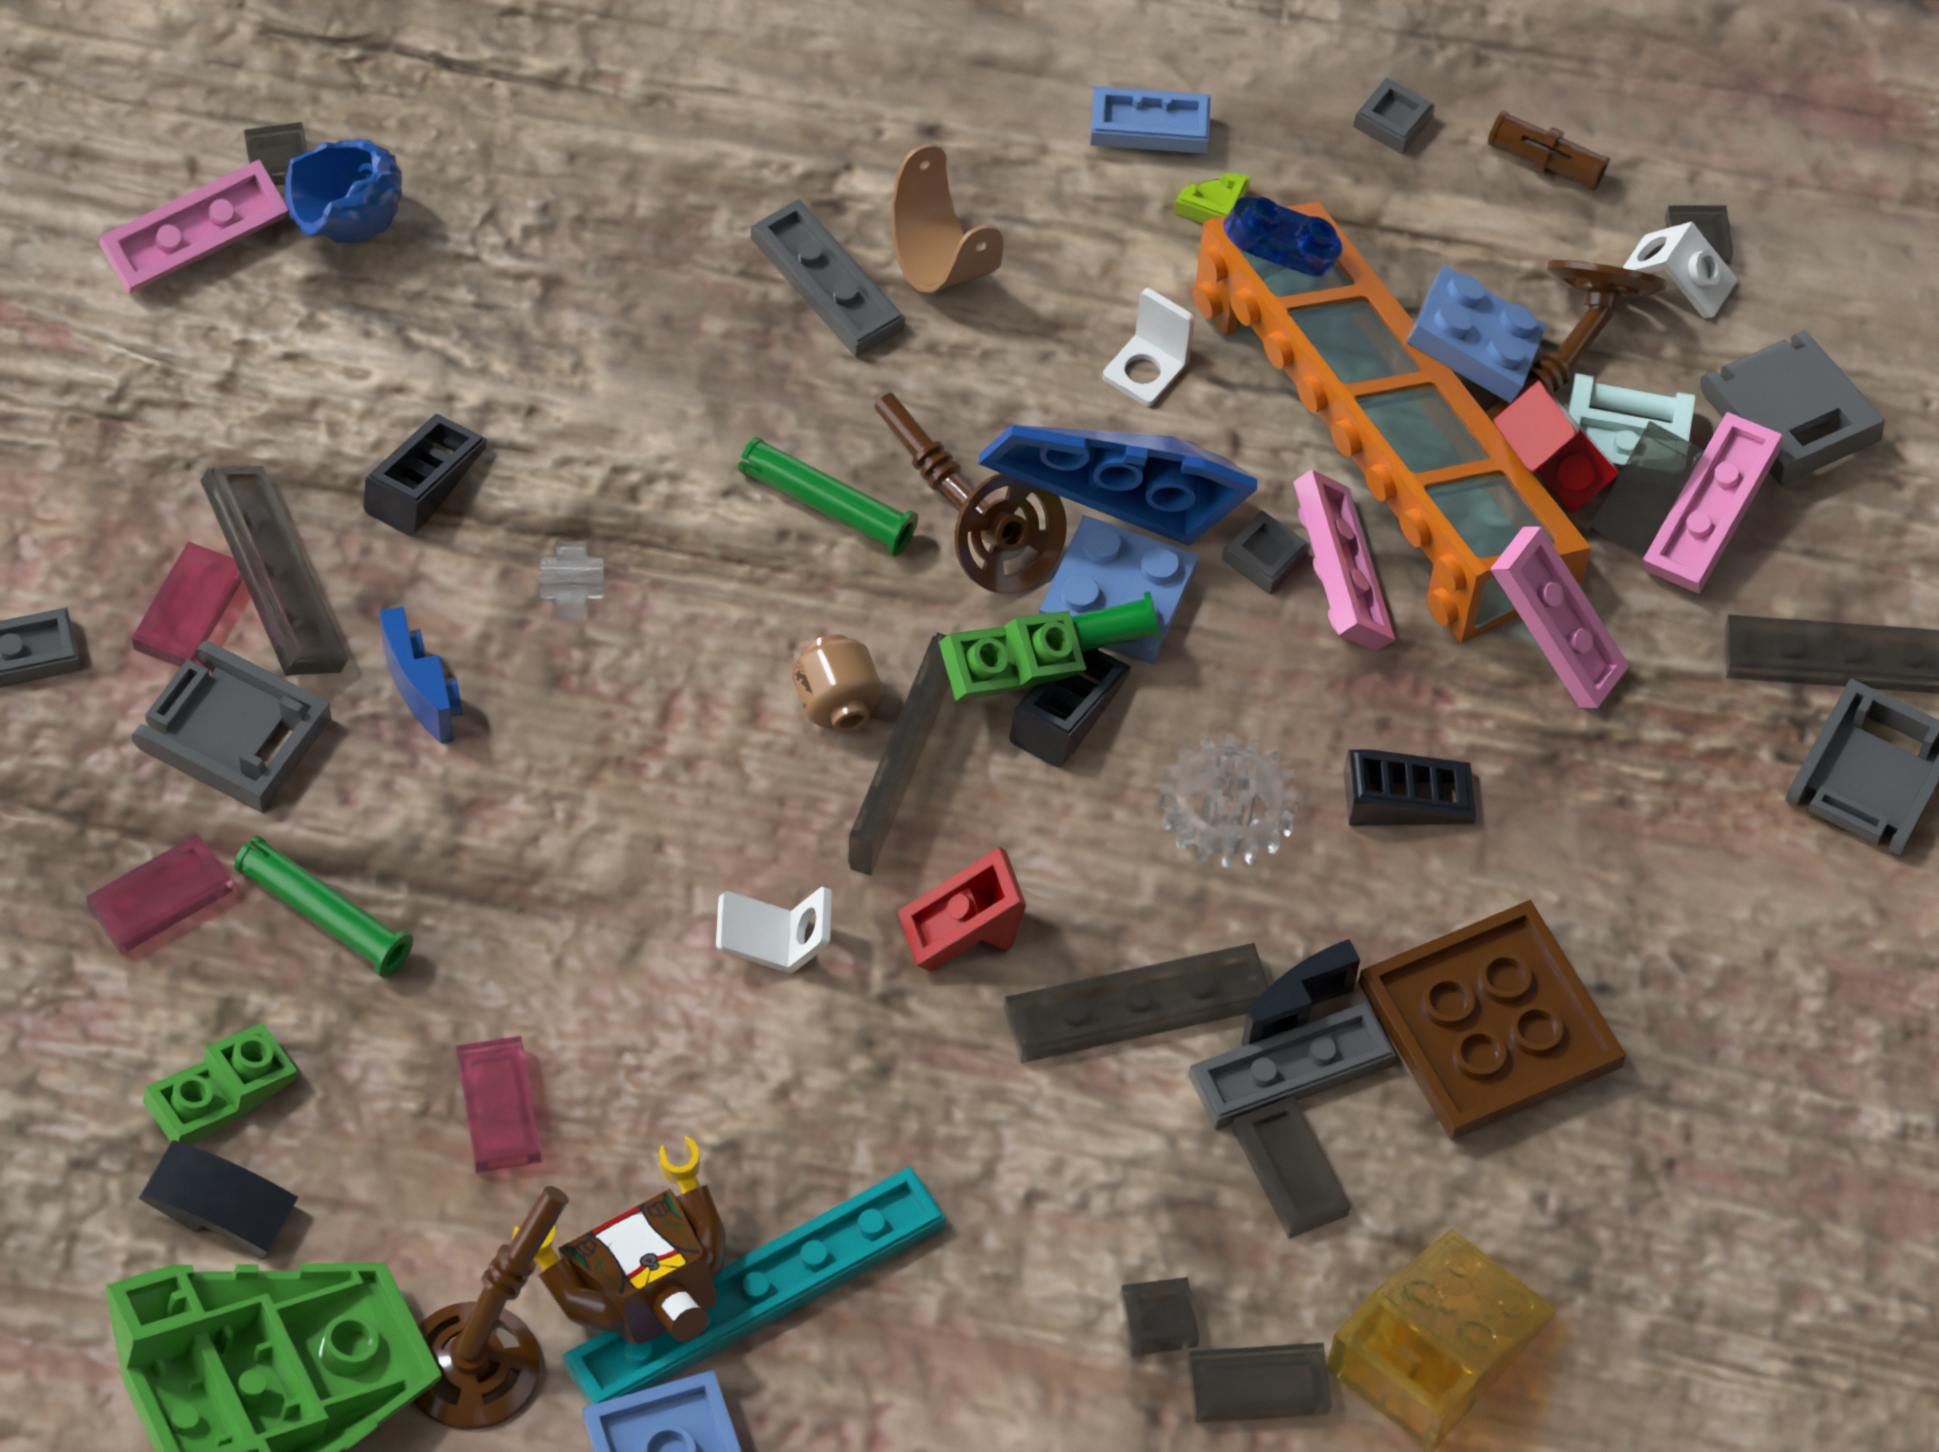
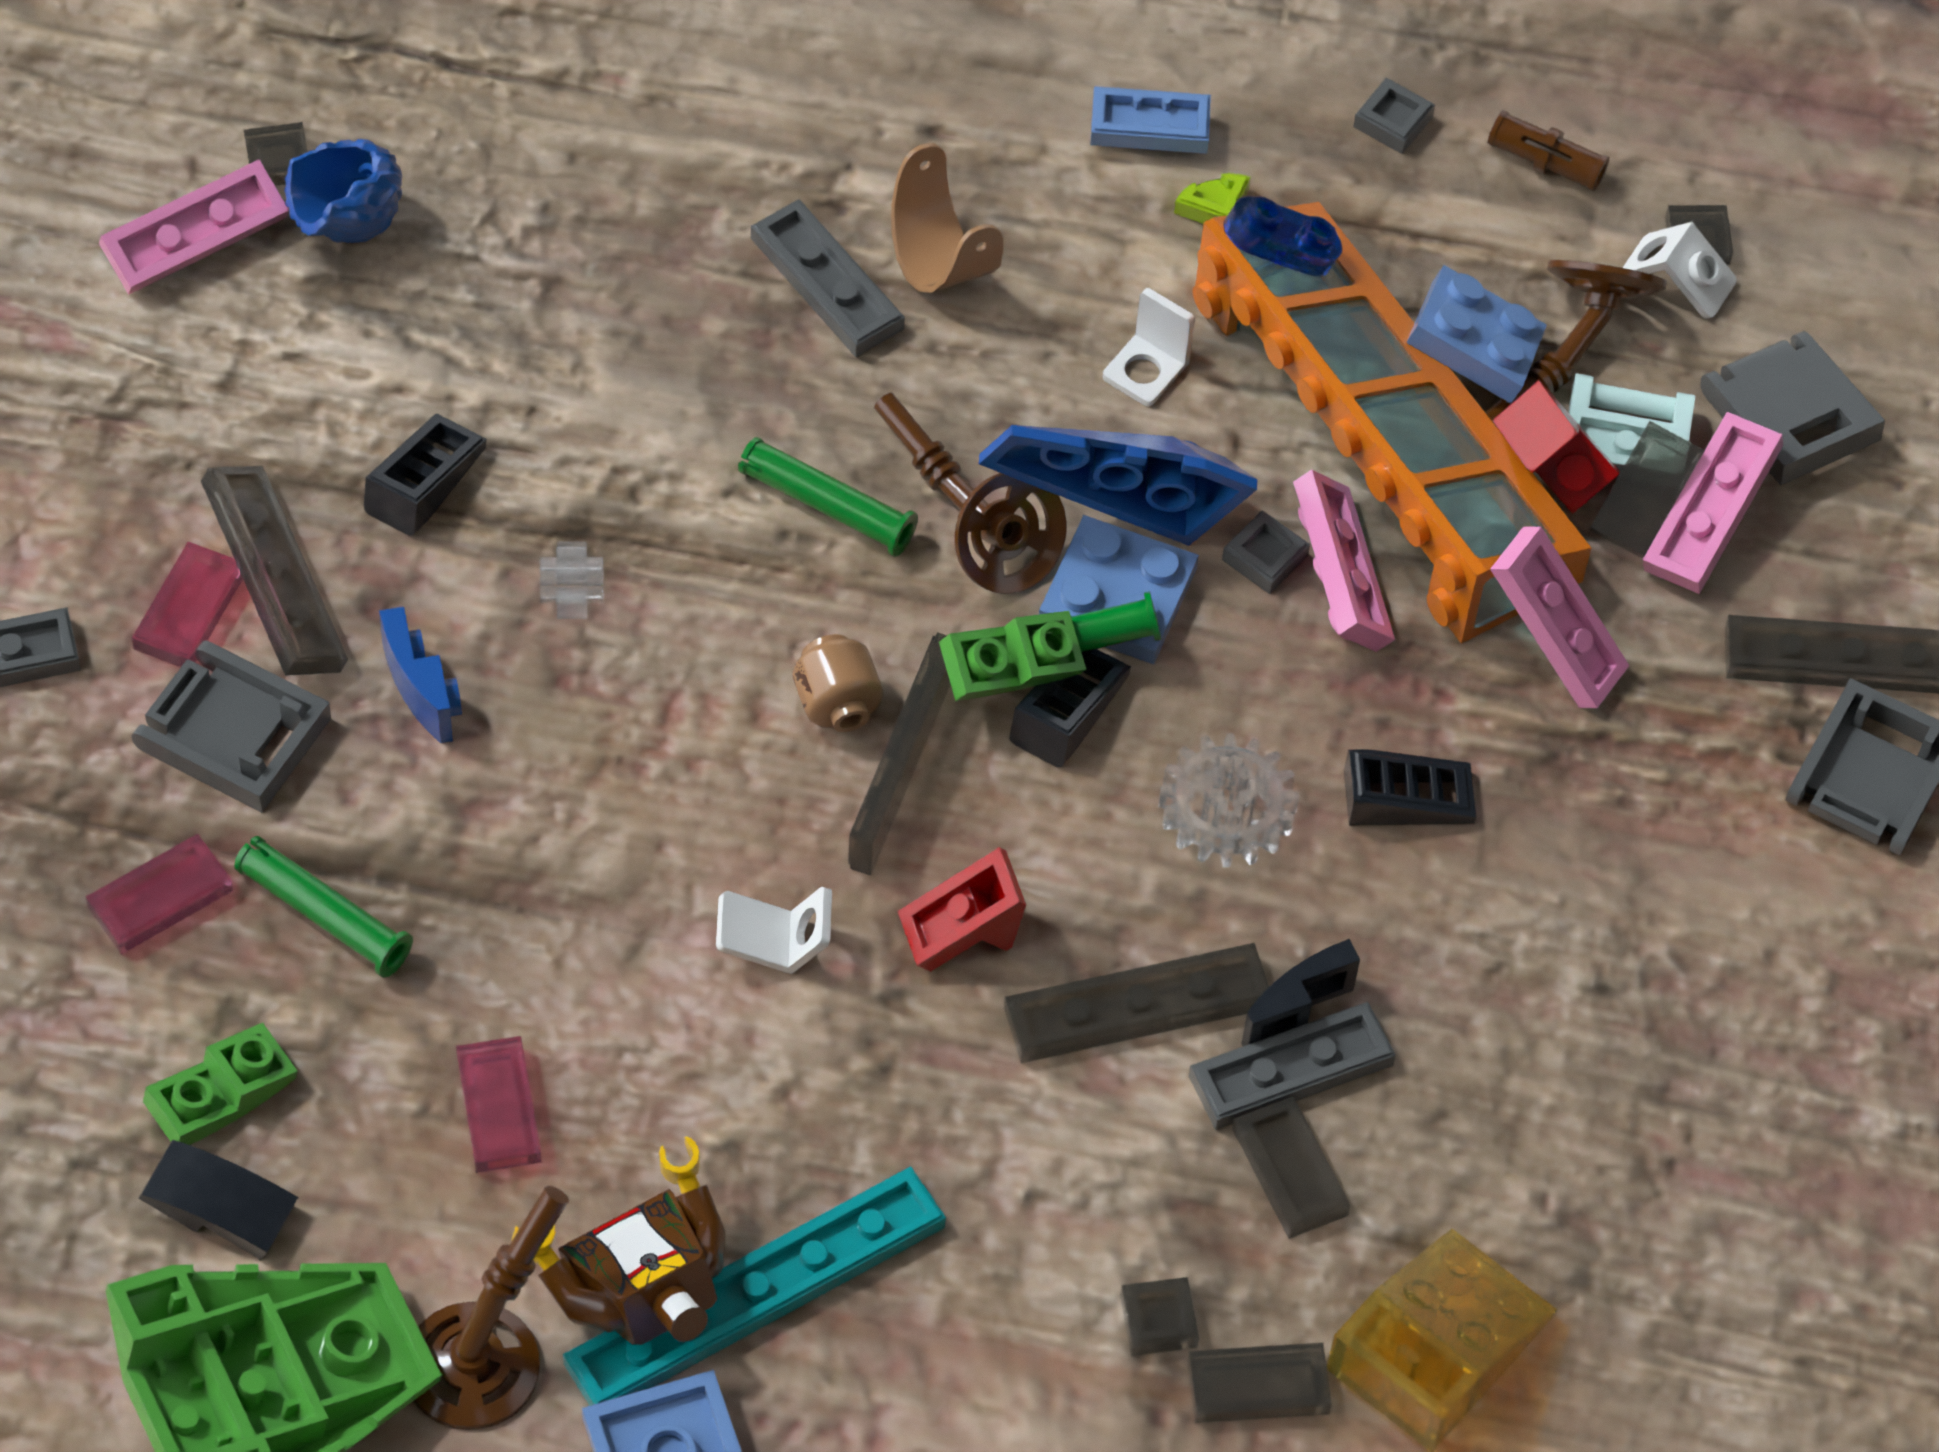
reddish brown plate [1358,900,1626,1141] -> none

